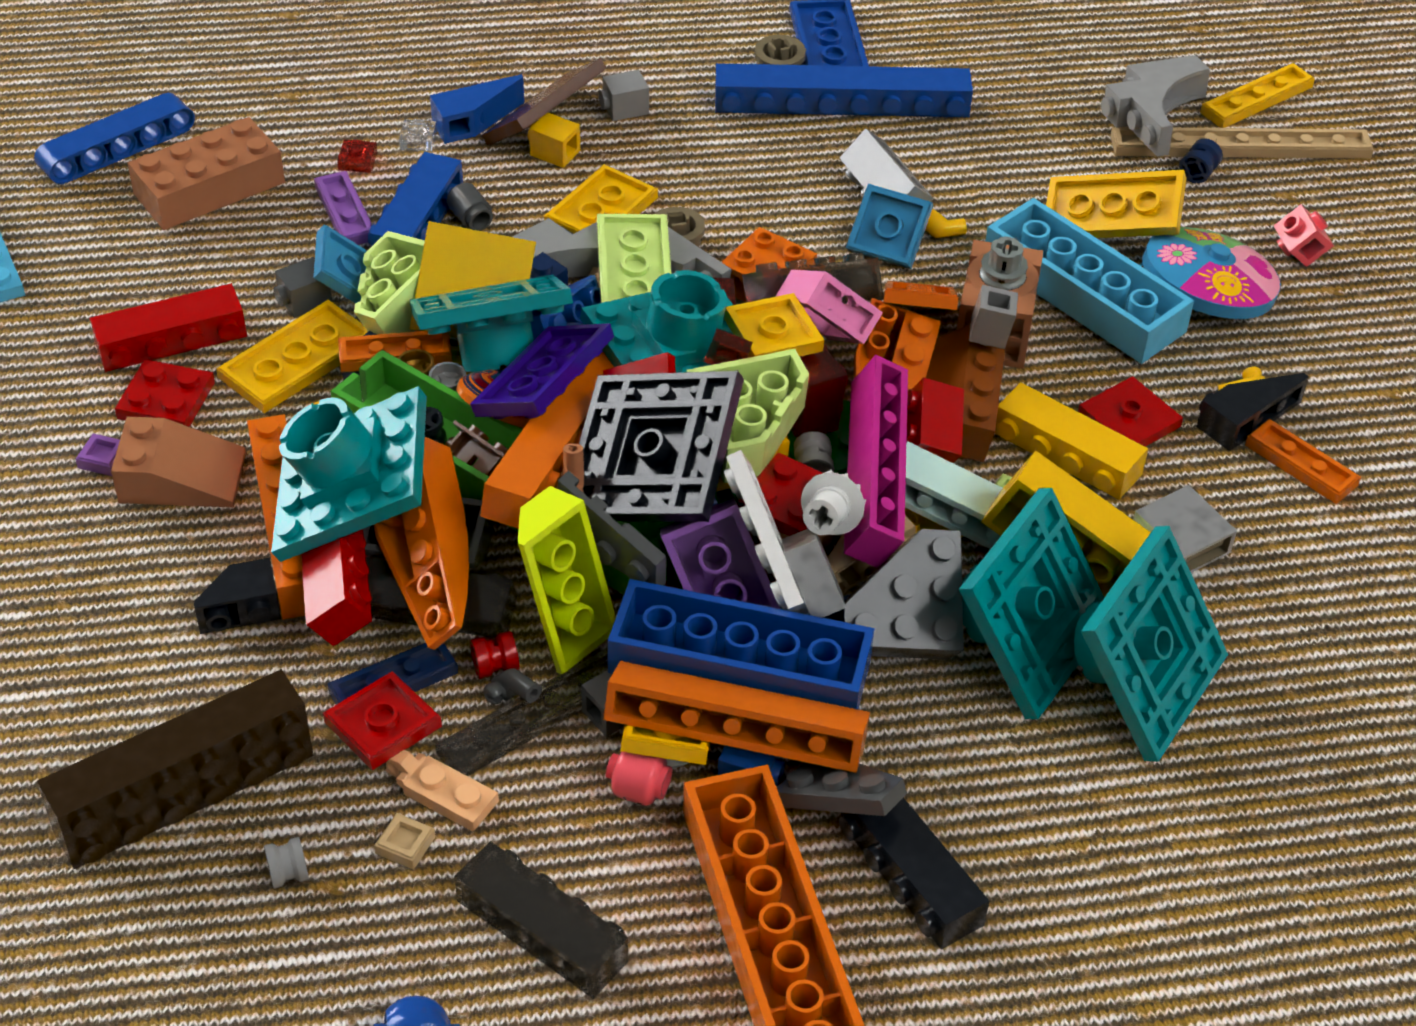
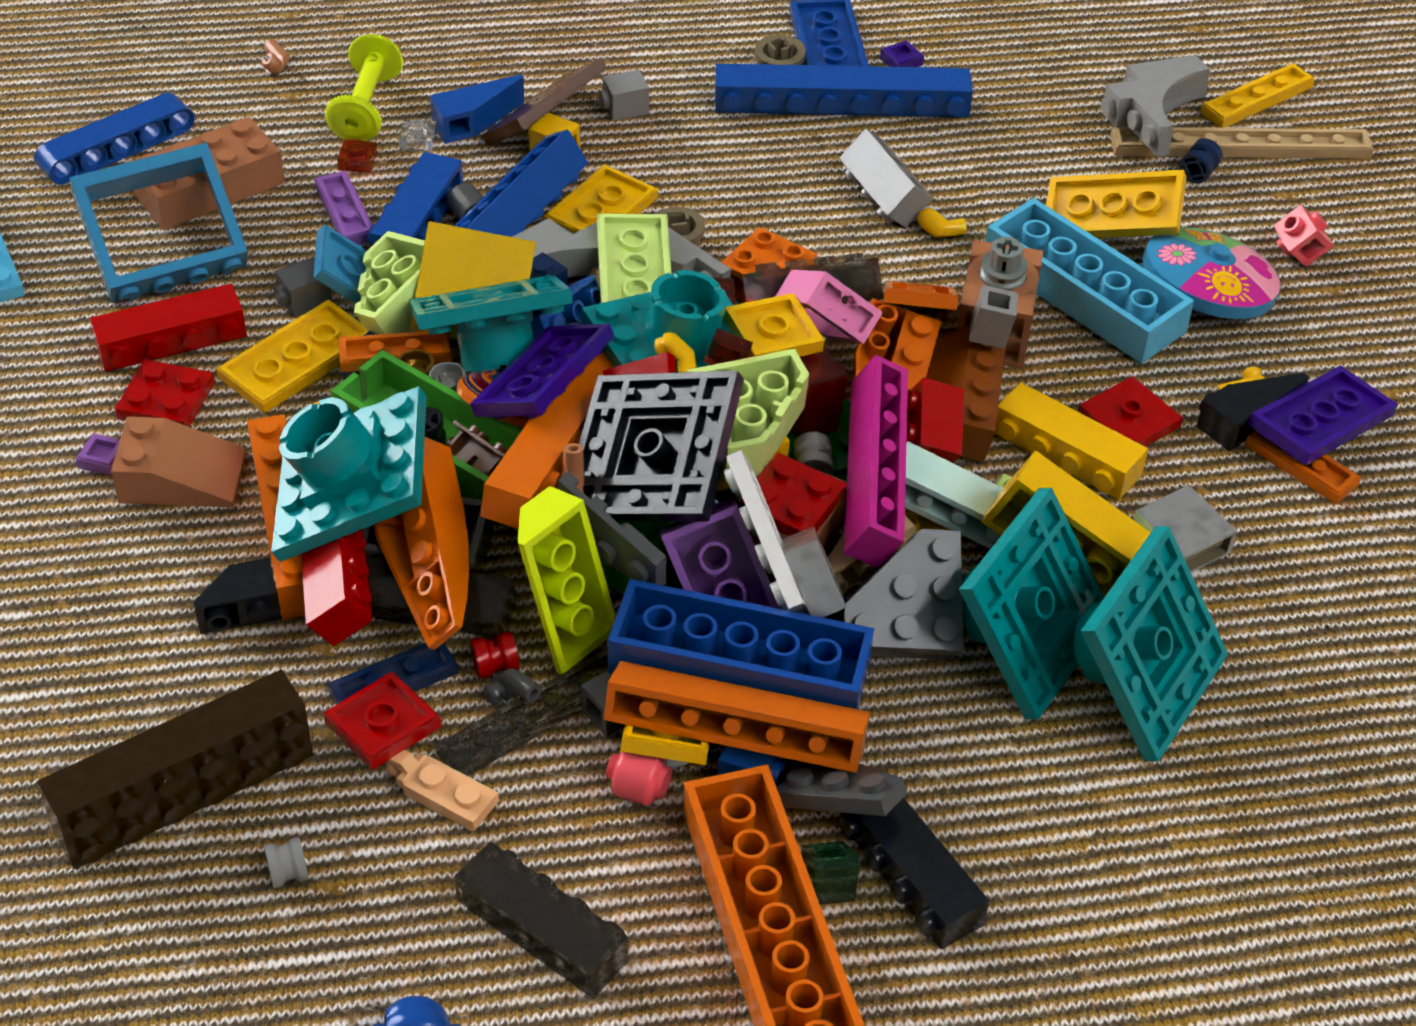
tan tile [374,813,435,870] -> none
white gear [801,470,866,535] -> none
dark azure tile [846,184,934,269] -> none
none -> dark azure window [70,142,248,303]
none -> nougat arm [262,39,290,75]
none -> neon yellow hose [324,34,403,143]
none -> blue brick [454,130,588,237]
none -> yellow arm [654,332,697,373]
none -> clear green slope [800,841,860,905]
none -> dark purple tile [880,40,924,67]
none -> dark purple plate [1247,365,1398,466]

